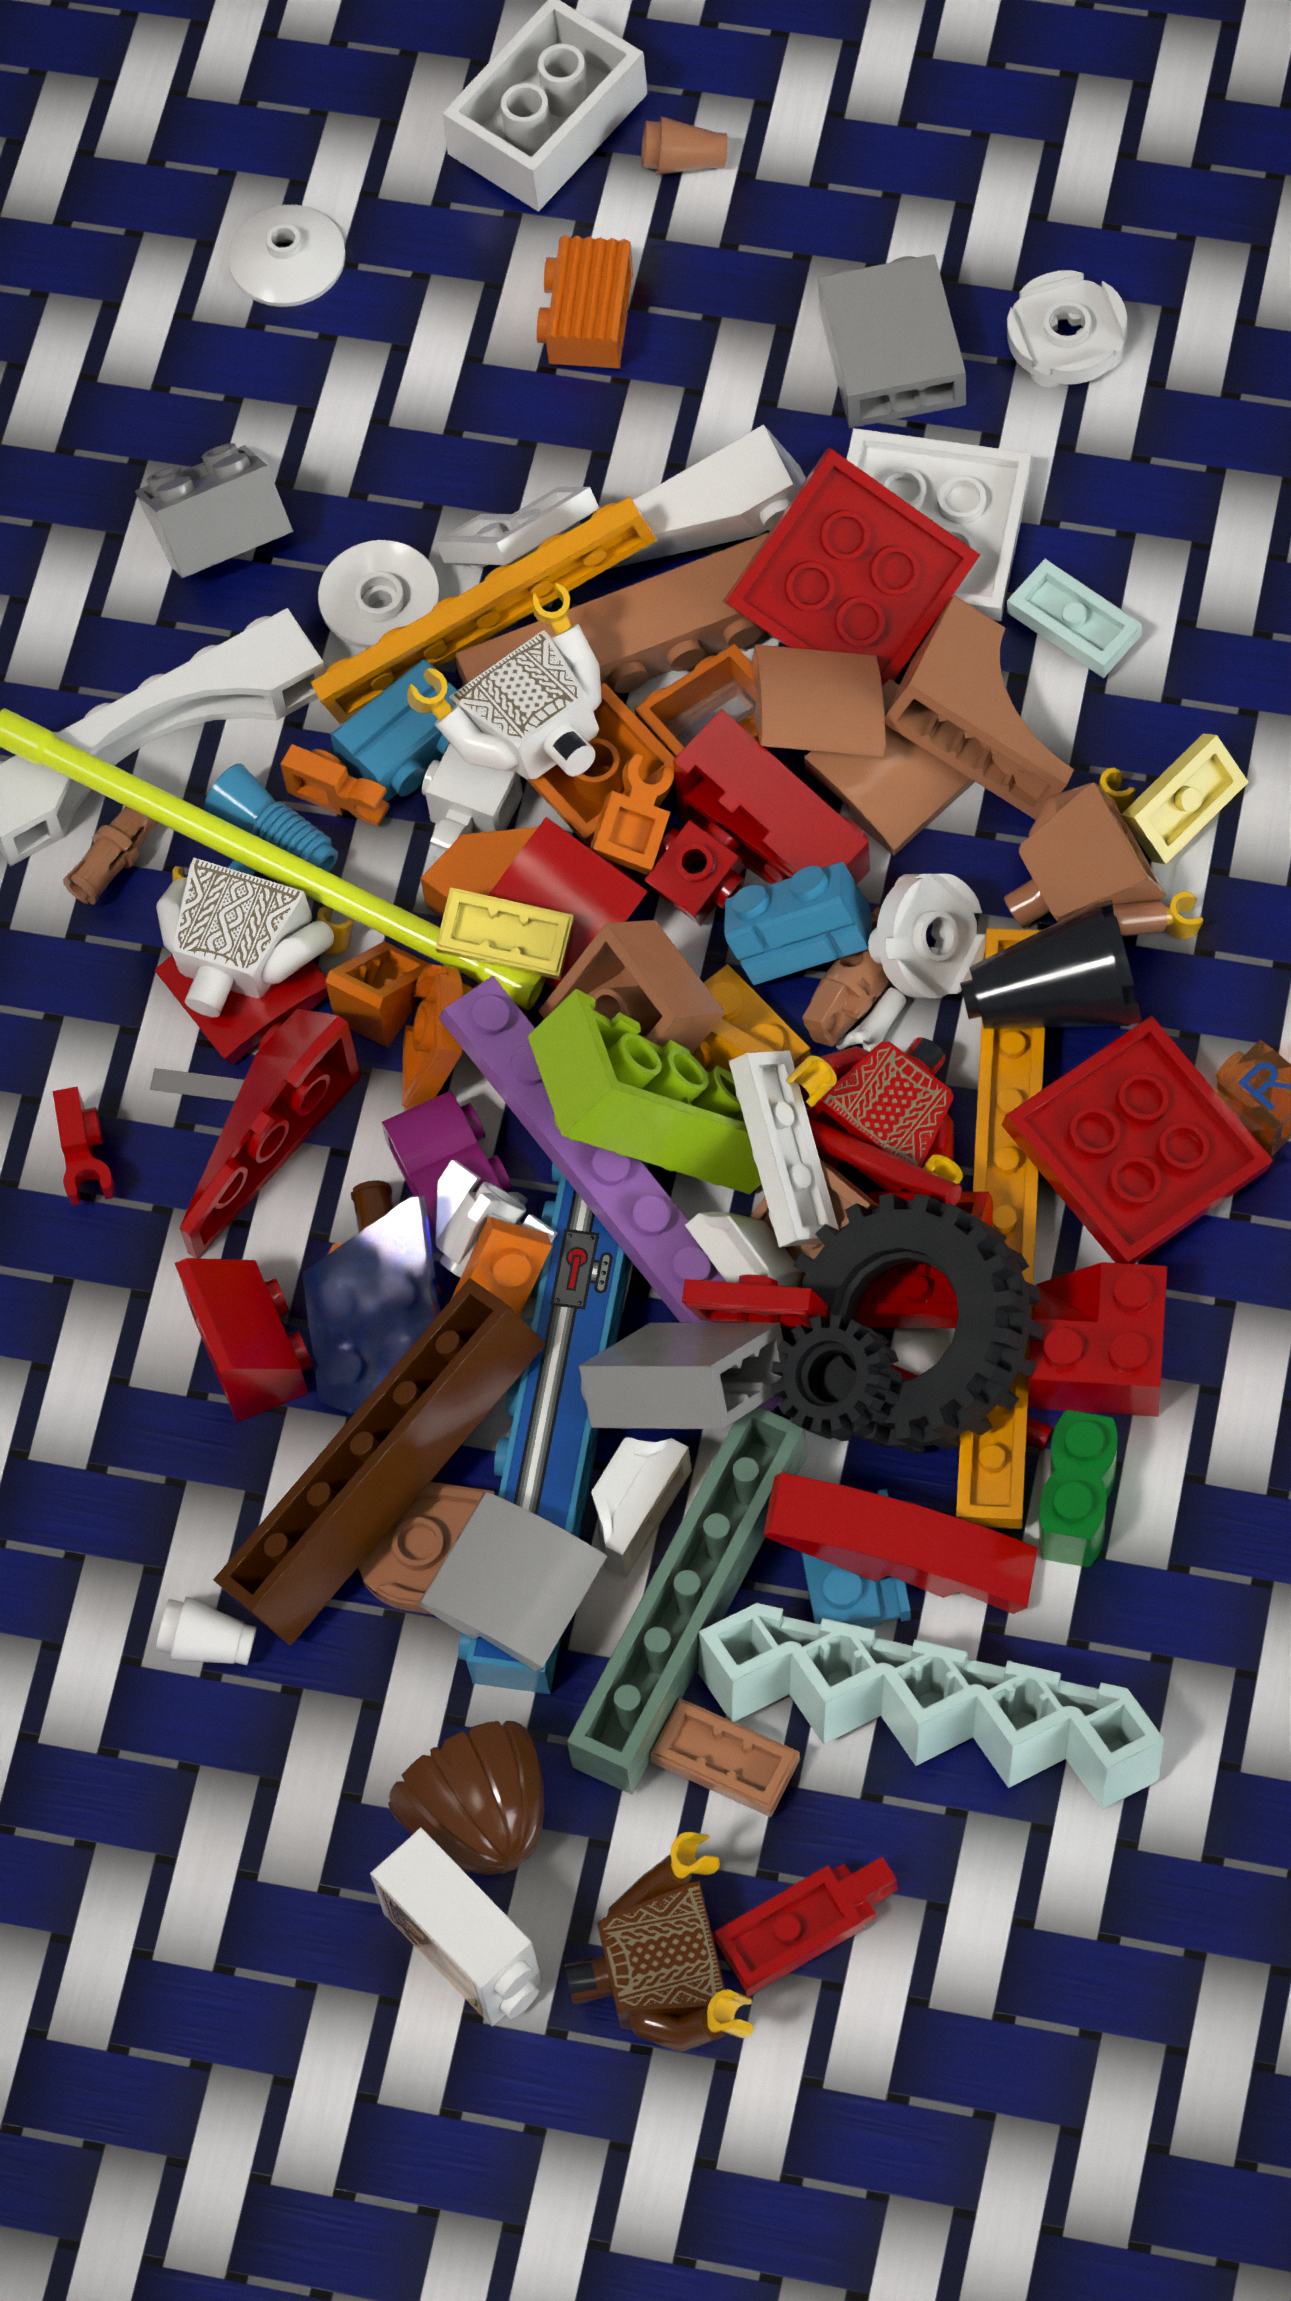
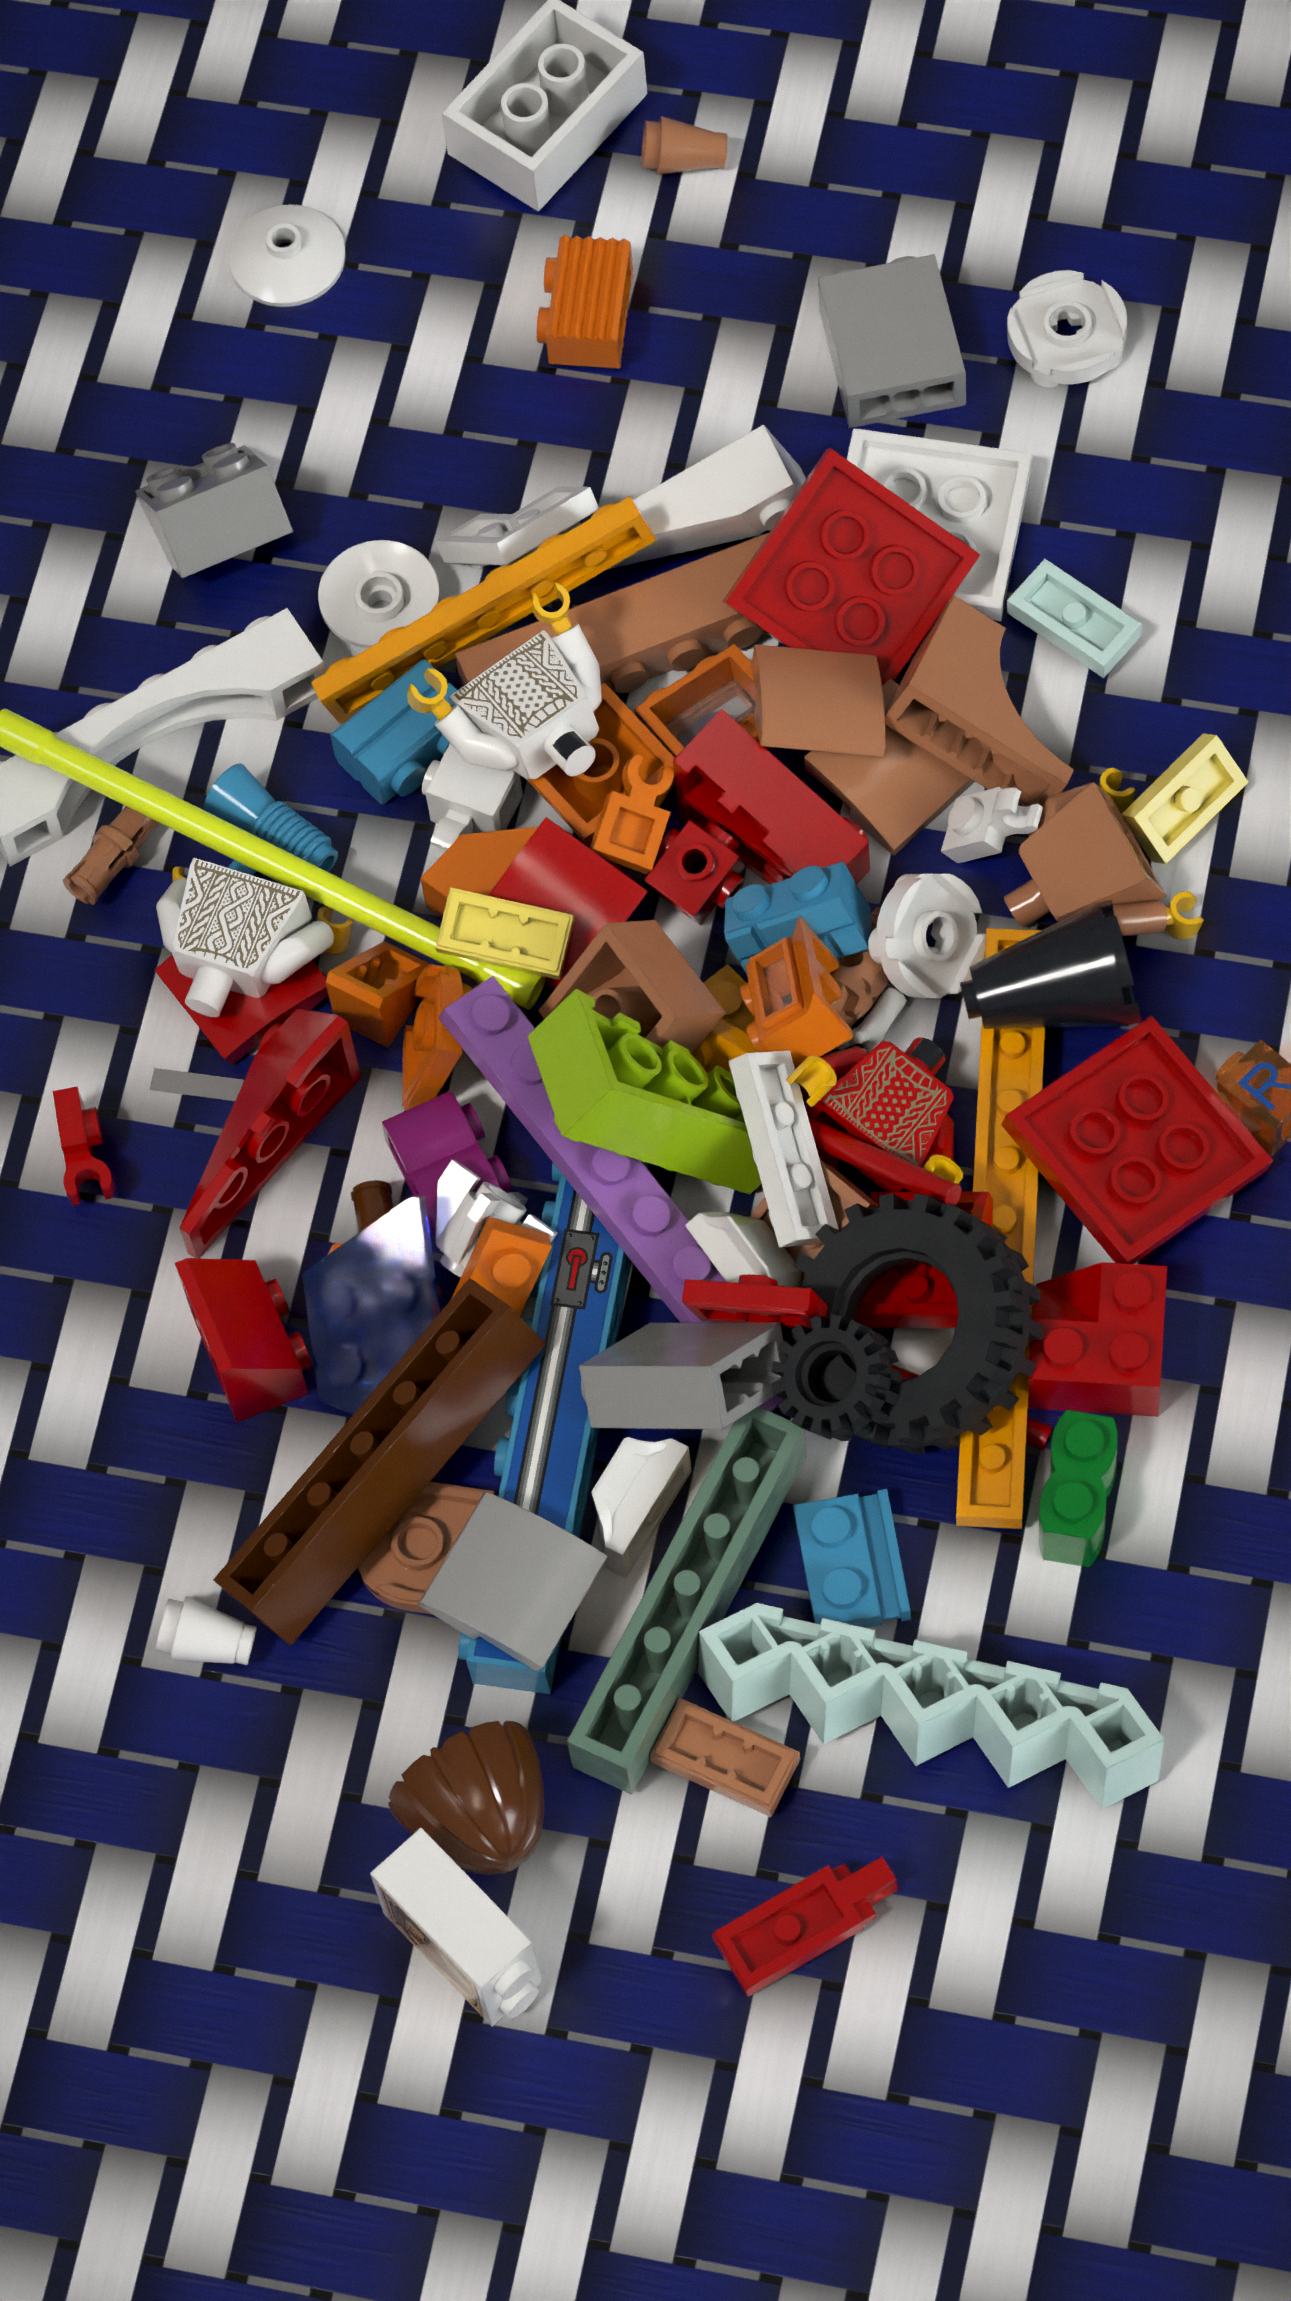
orange plate [280,744,390,826] -> none
reddish brown torso [564,1832,754,2052] -> none
red slope [763,1472,1038,1614] -> none
none -> orange window [740,915,853,1069]
none -> white plate [941,787,1043,863]

